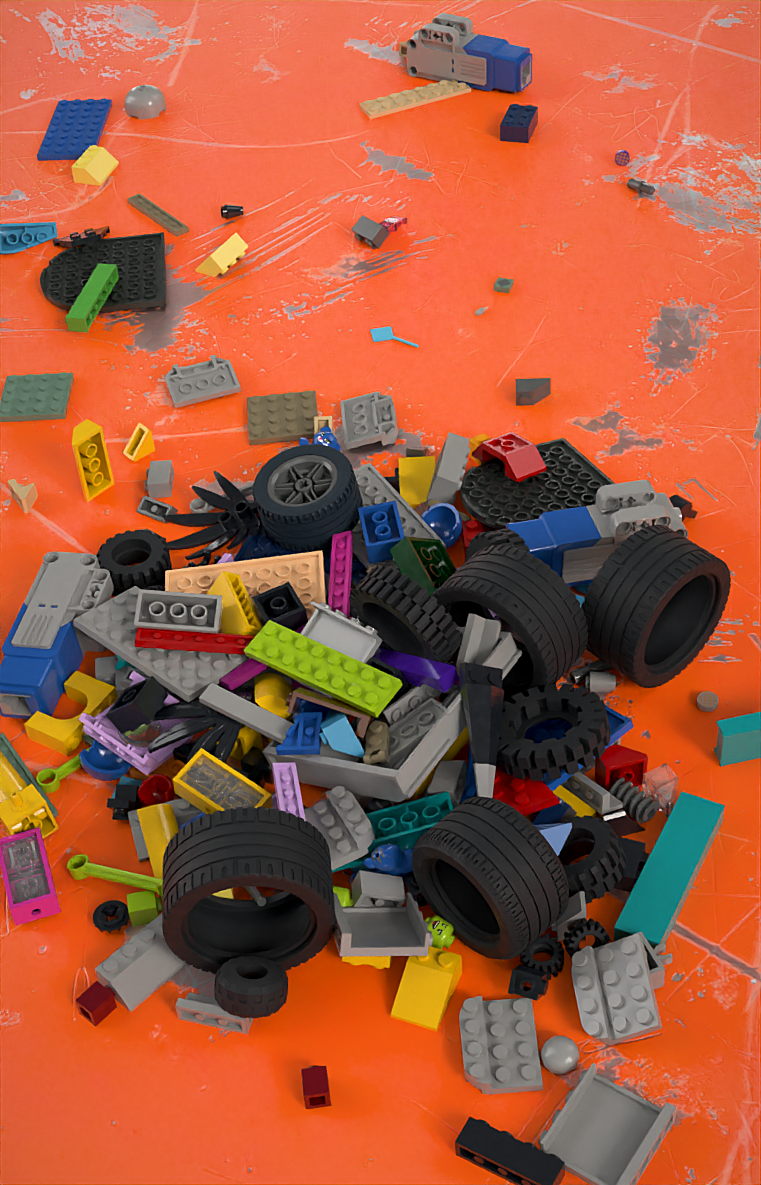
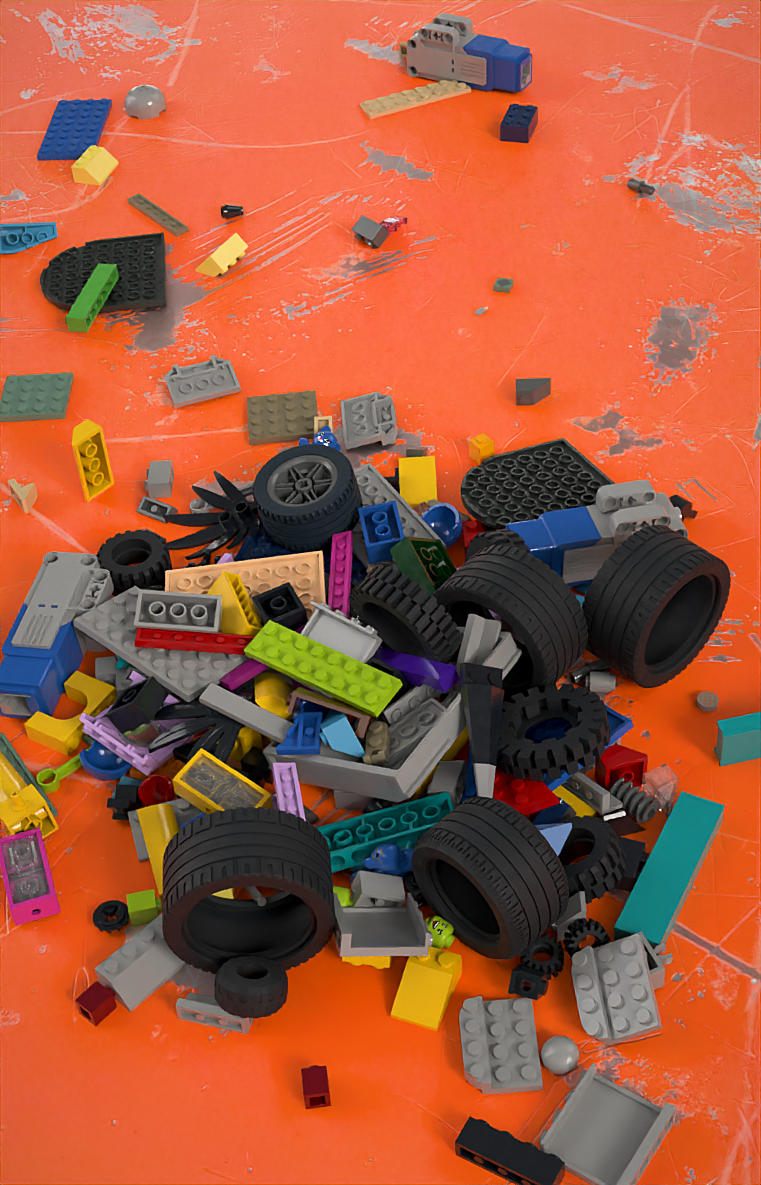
wing [52,226,110,247] -> none
lime piece [67,854,163,897] -> none
yellow slope [123,422,155,462] -> none
light grey plate [304,786,376,870] -> none
medium azure piece [370,326,419,348] -> none
light grey brick [426,432,471,505] -> none
slope [472,431,547,482] -> none
tile [615,150,630,166] -> none

